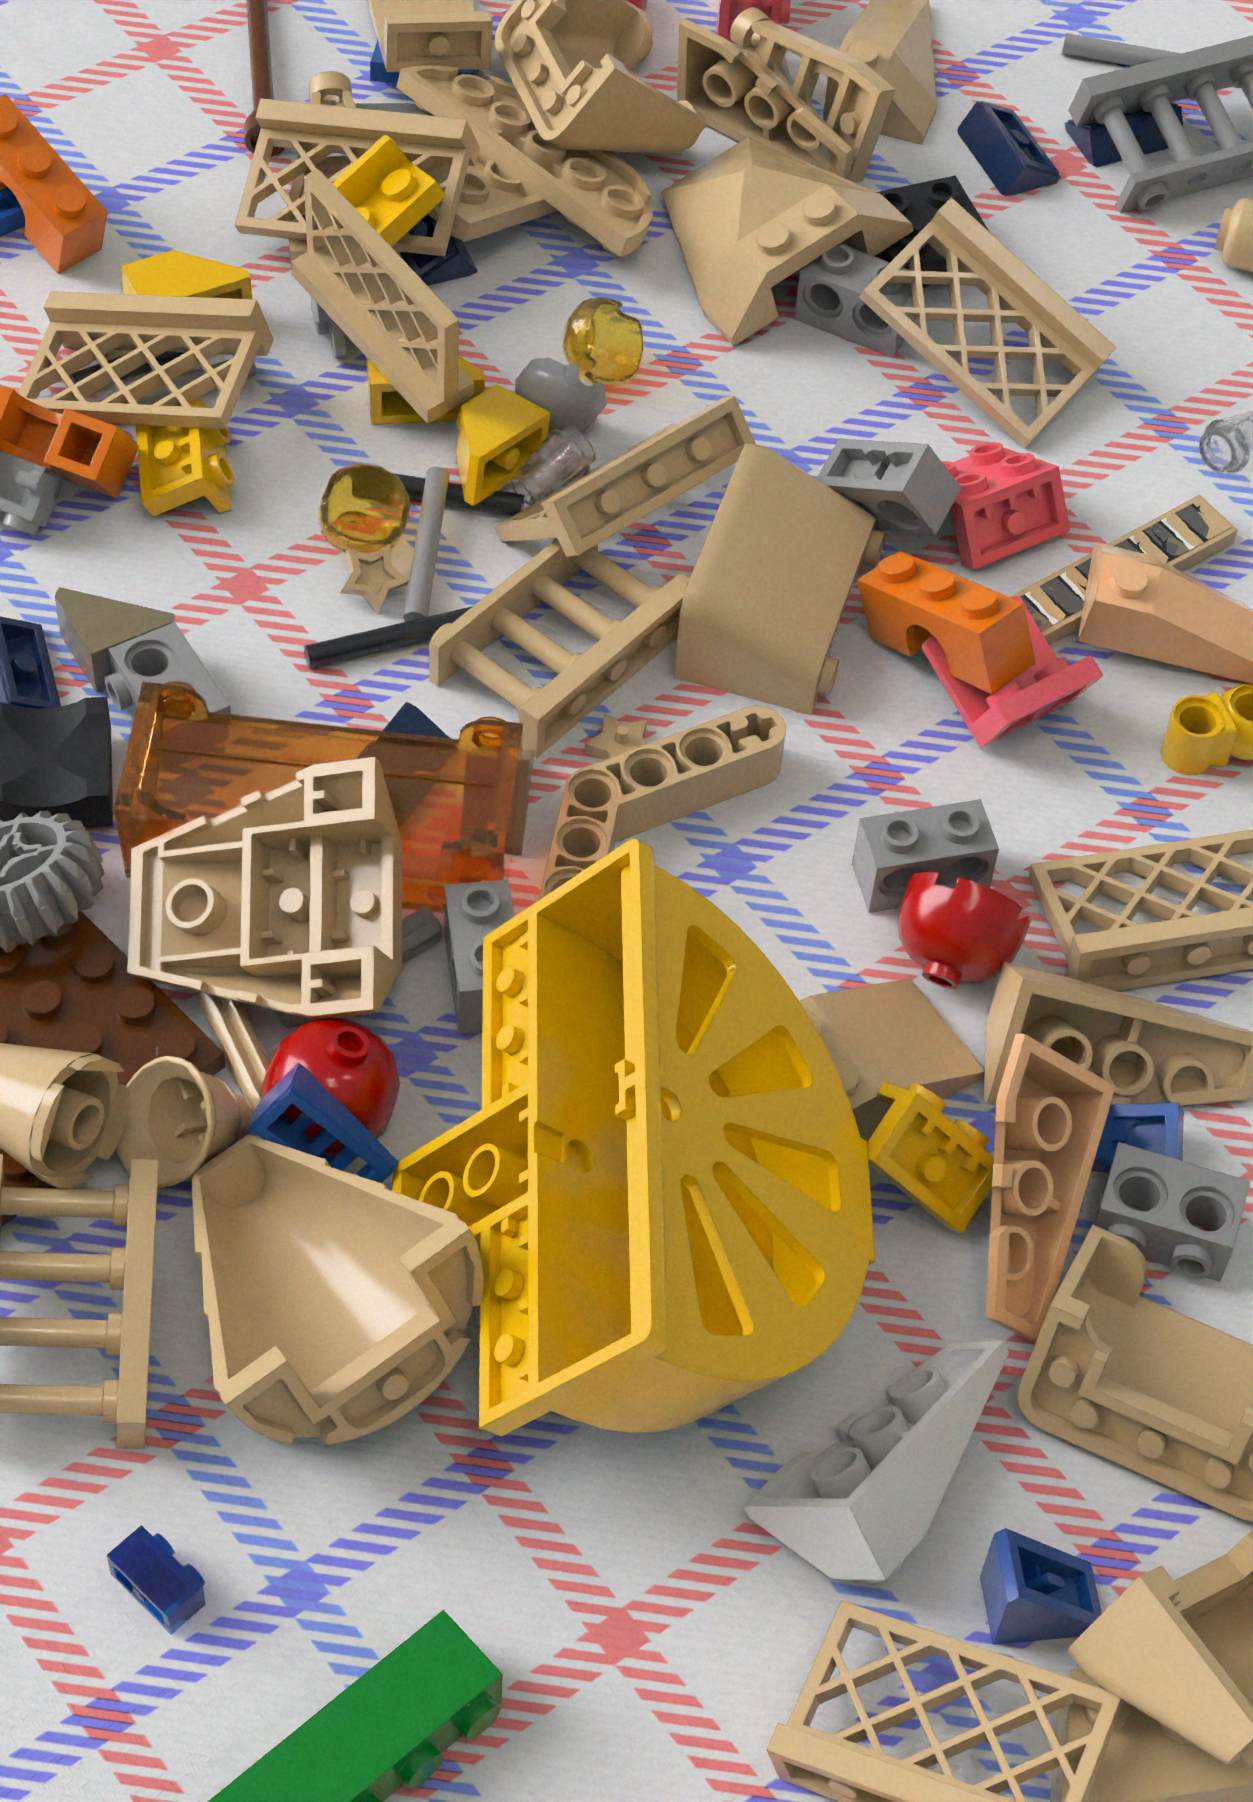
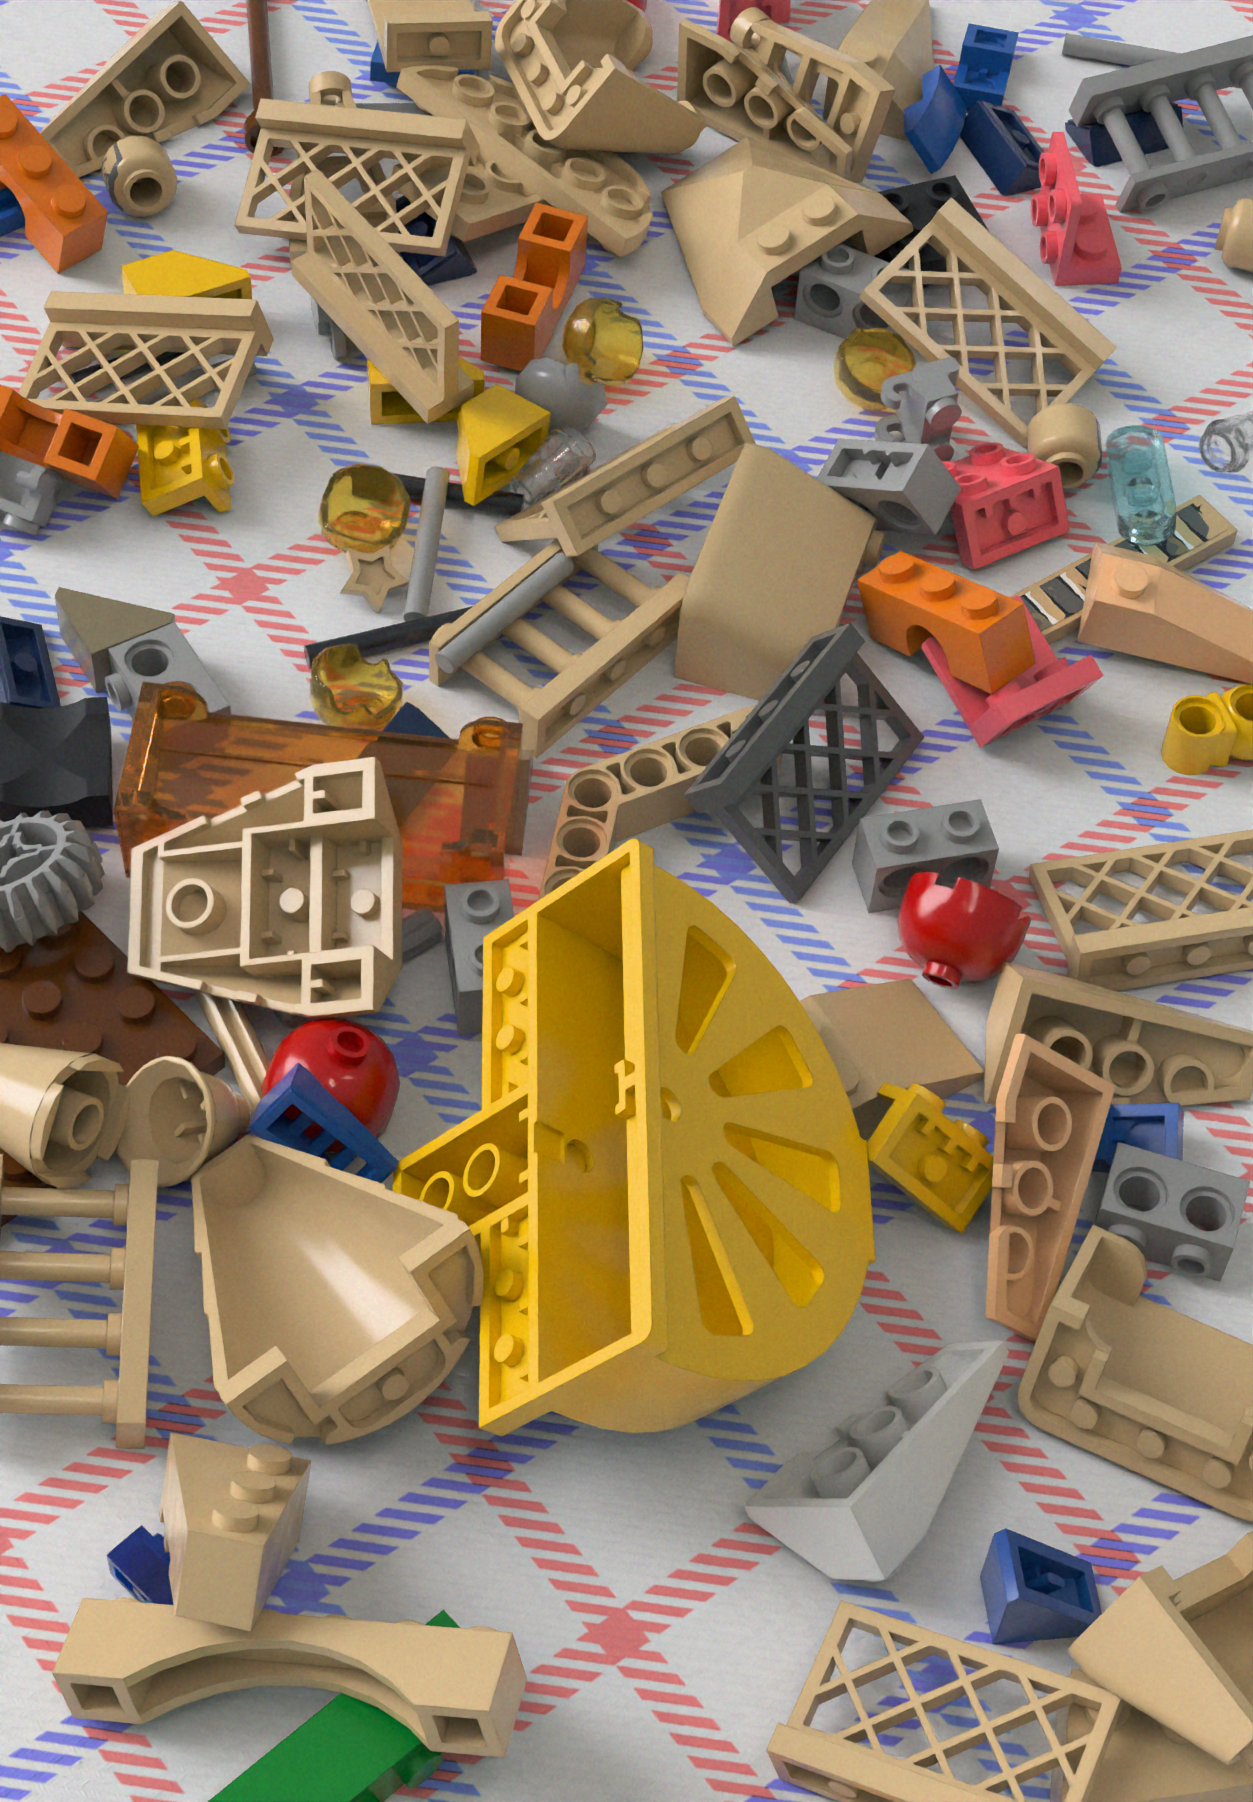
yellow bracket [332,135,446,247] -> none
tan piece [584,714,648,760] -> none
none -> tan wedge [39,0,251,178]
none -> tan arch [52,1597,527,1758]
none -> tan head [102,136,177,217]
none -> tan wedge [159,1432,312,1631]
none -> clear yellow hair [310,643,403,735]
none -> light grey bar [435,552,574,674]
none -> orange arch [480,203,588,372]
none -> dark grey fence [683,623,924,902]
none -> clear yellow hair [833,328,916,411]
none -> light grey piece [874,357,962,461]
none -> blue slope [904,65,966,174]
none -> blue slope [953,23,1019,109]
none -> tan head [1027,403,1102,489]
none -> coral bracket [1031,132,1122,286]
none -> clear light blue plate [1106,425,1176,546]

